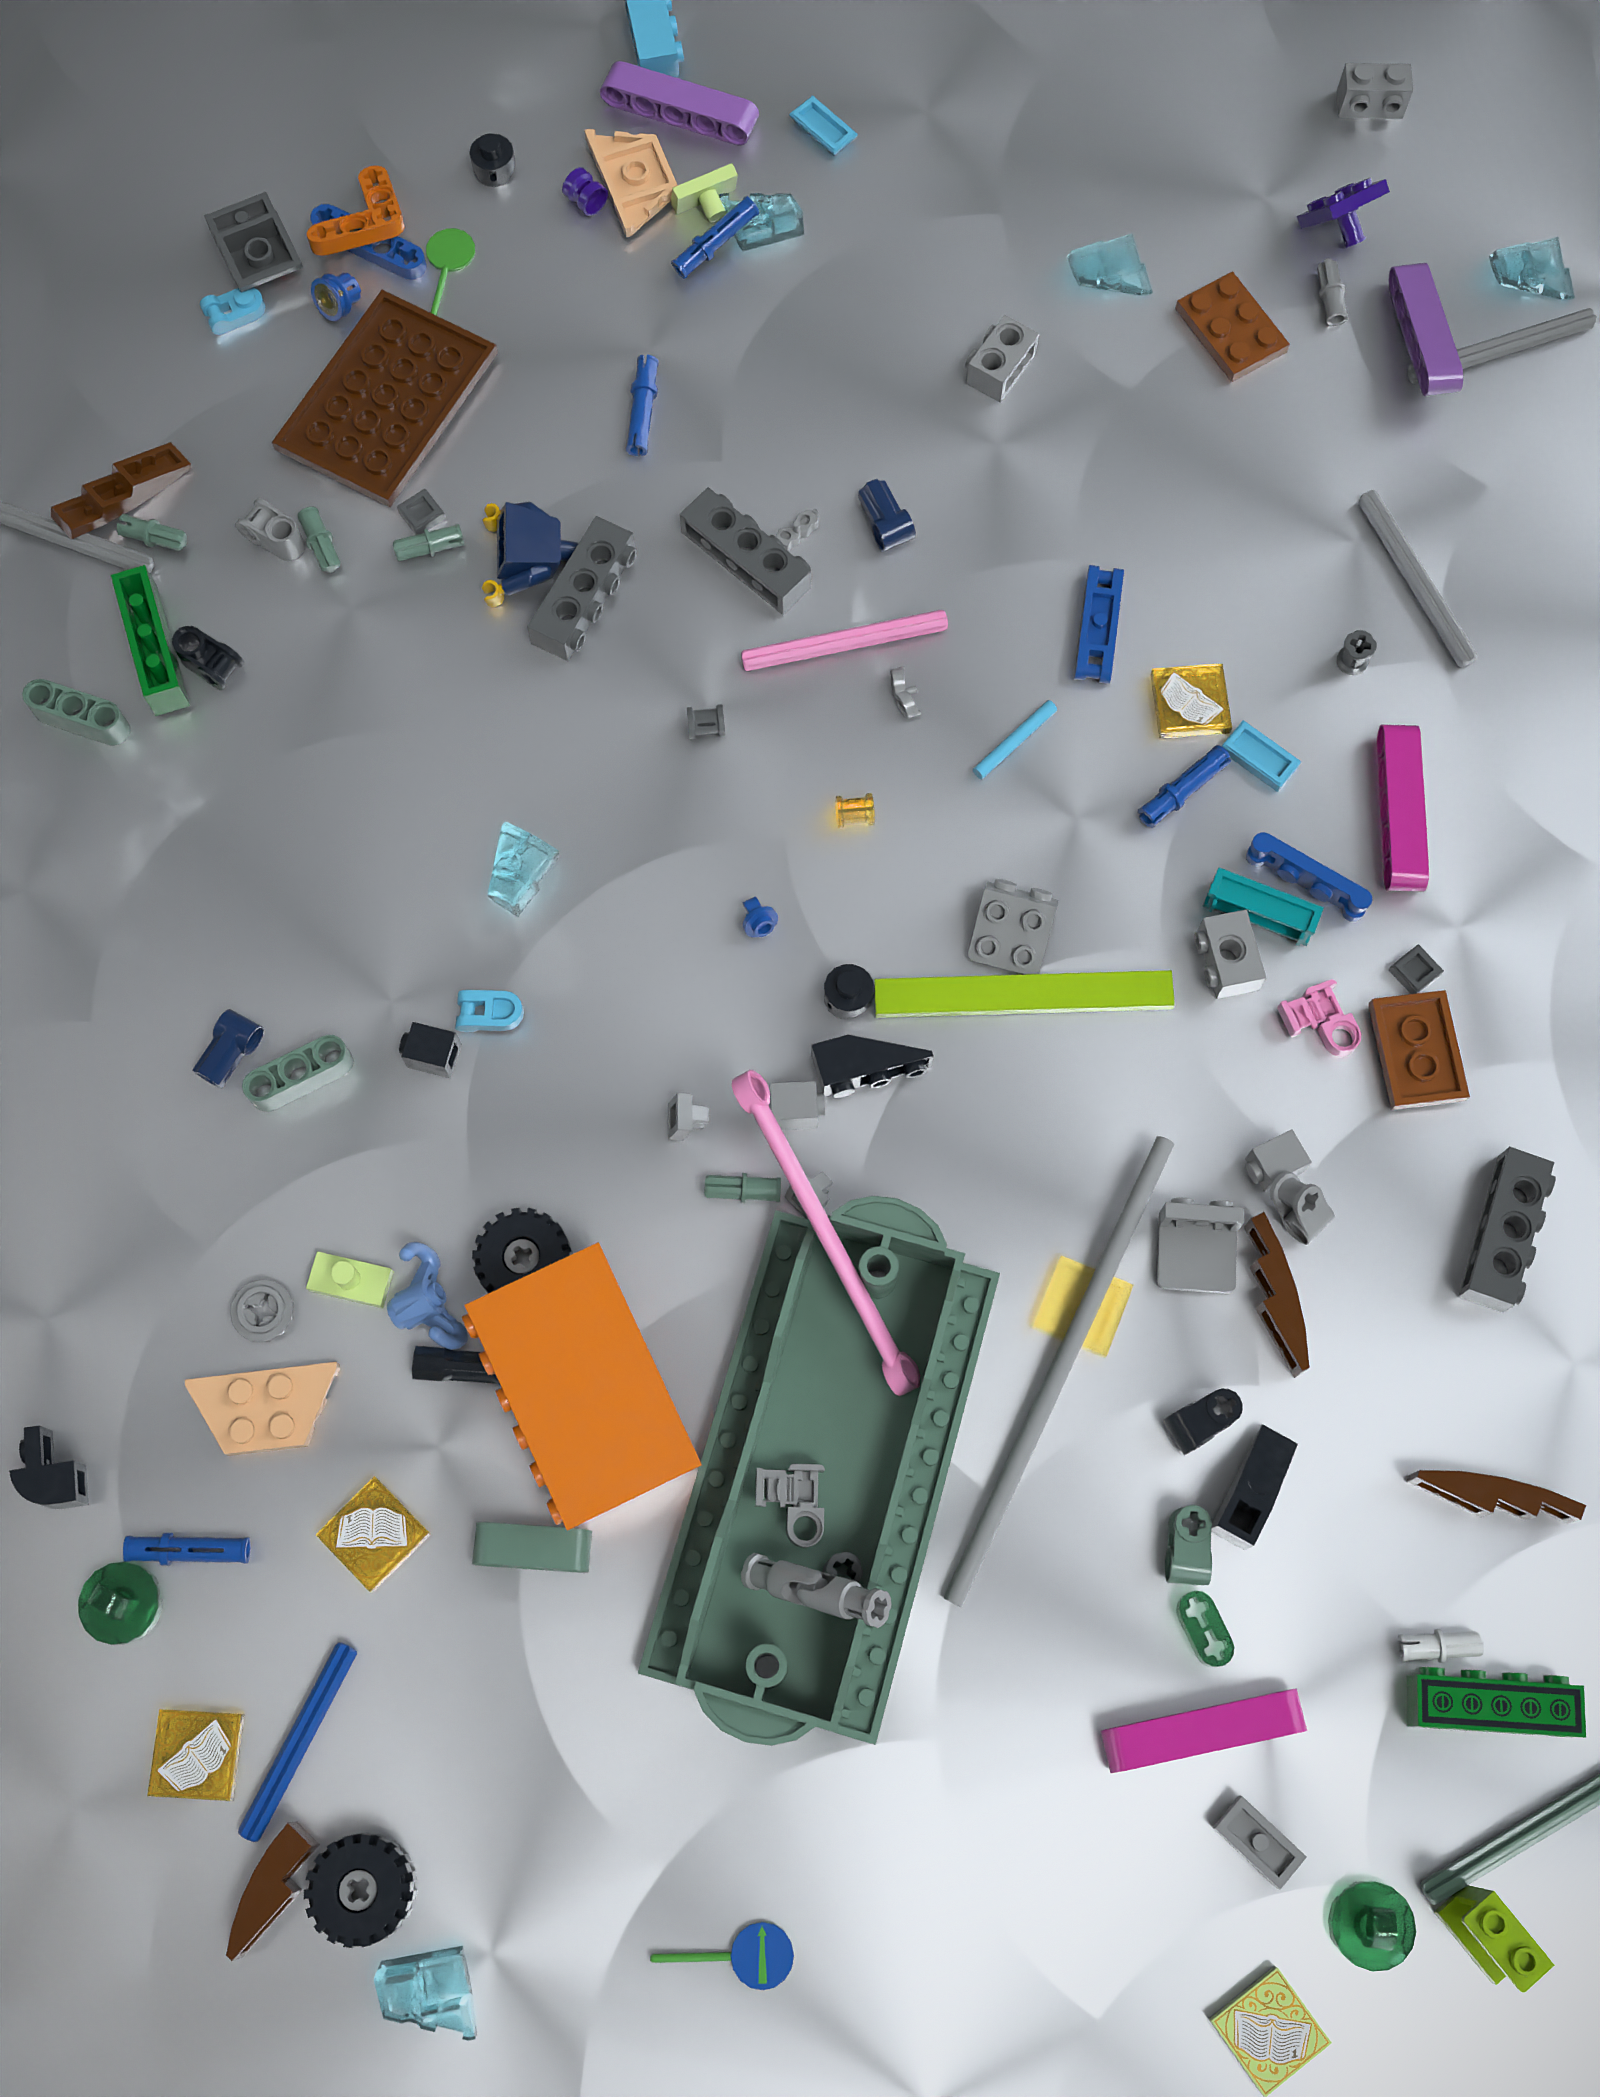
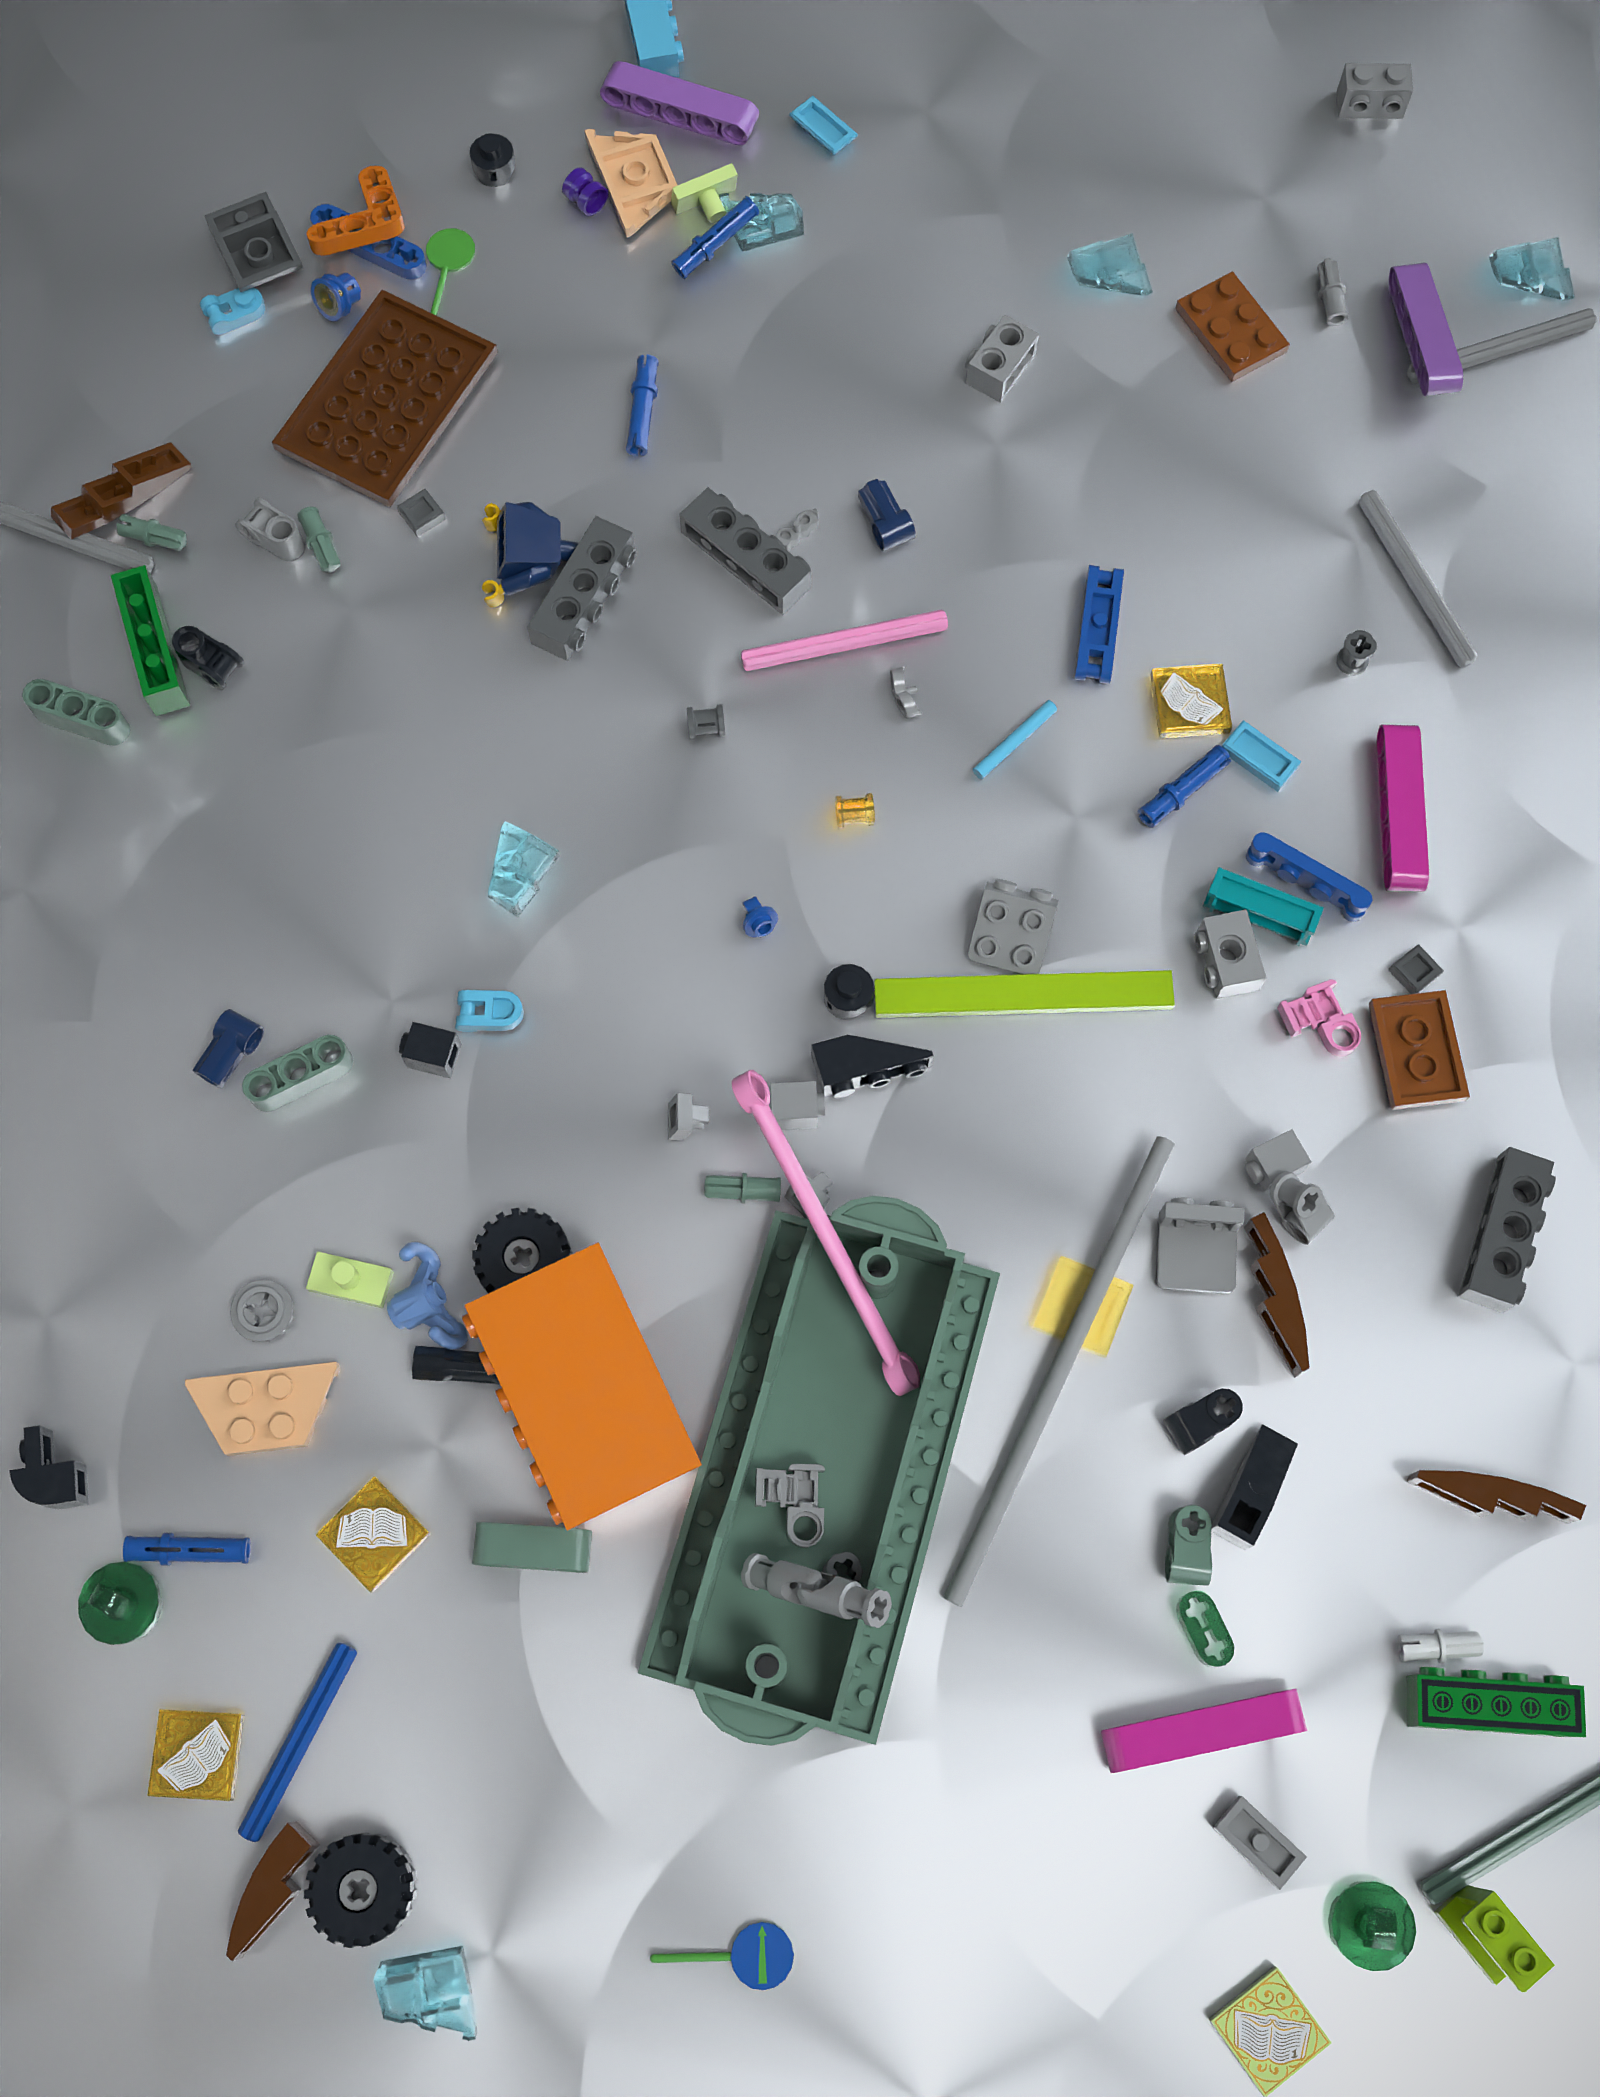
sand green axle [393,524,464,561] -> none
dark purple plate [1296,177,1390,248] -> none

